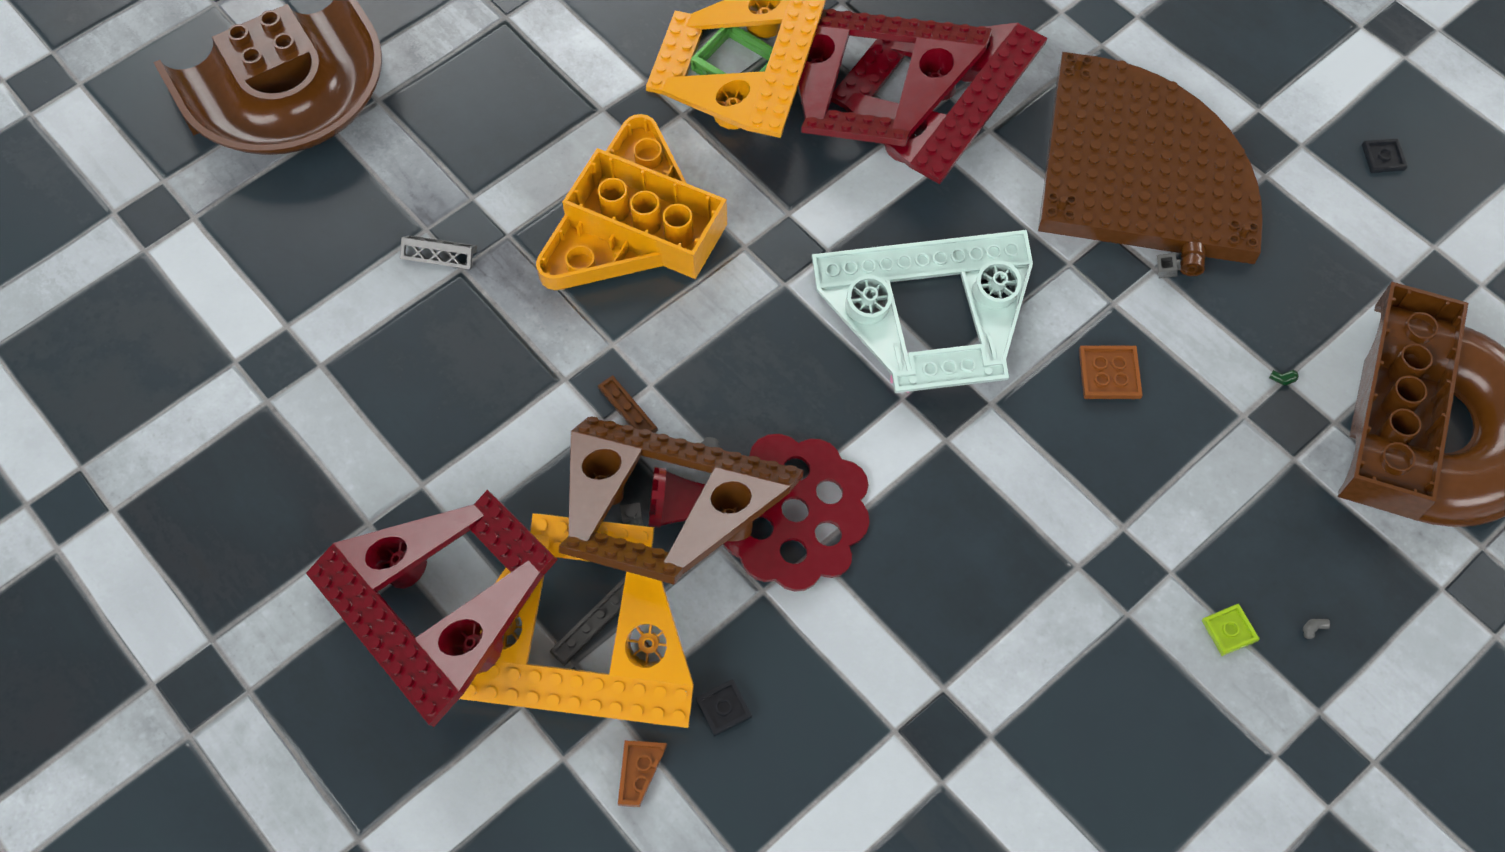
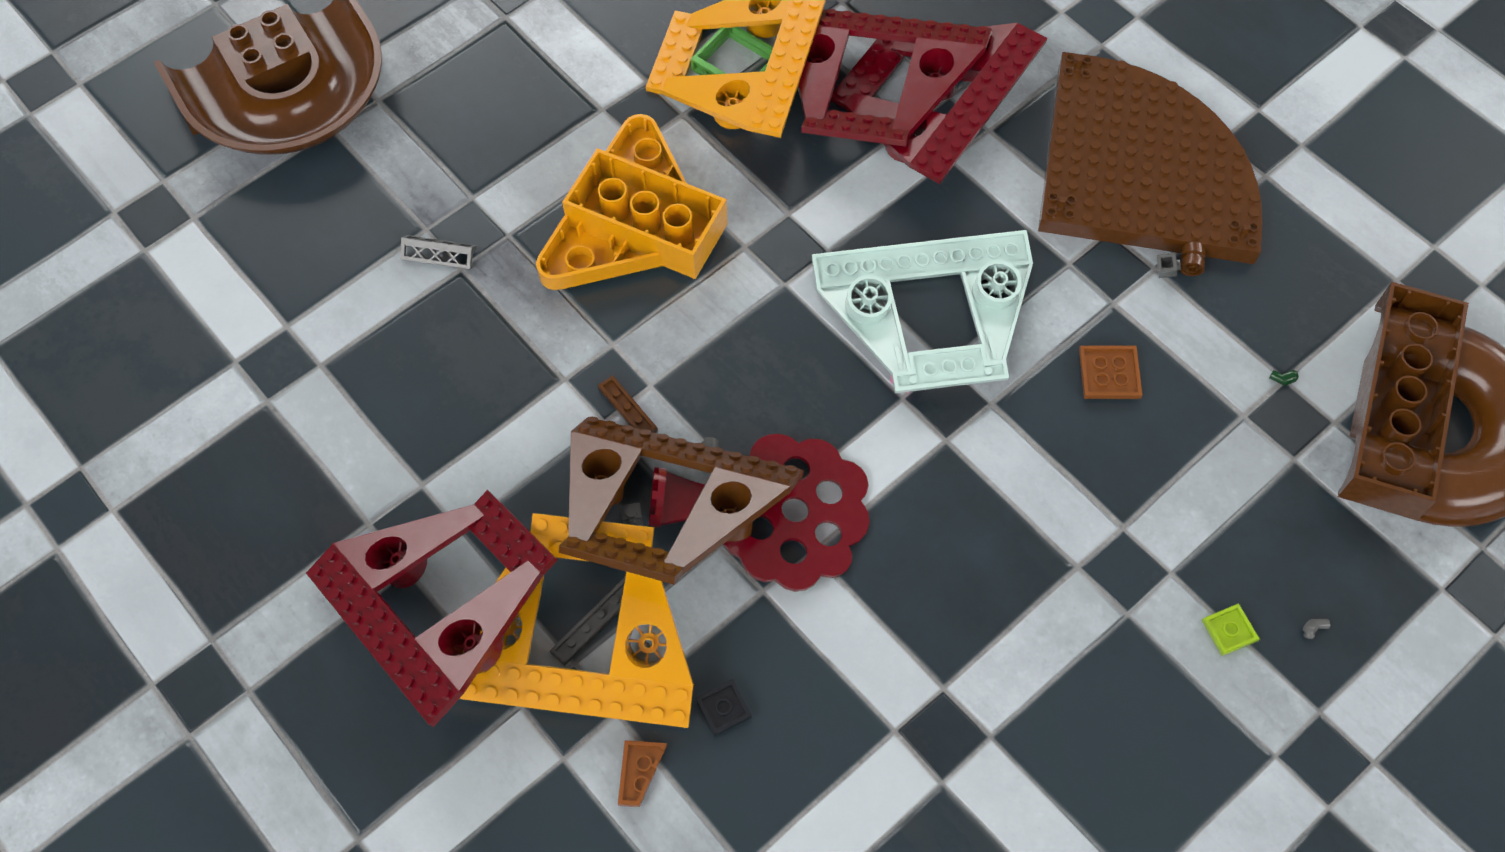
black tile [1362,139,1408,173] -> none

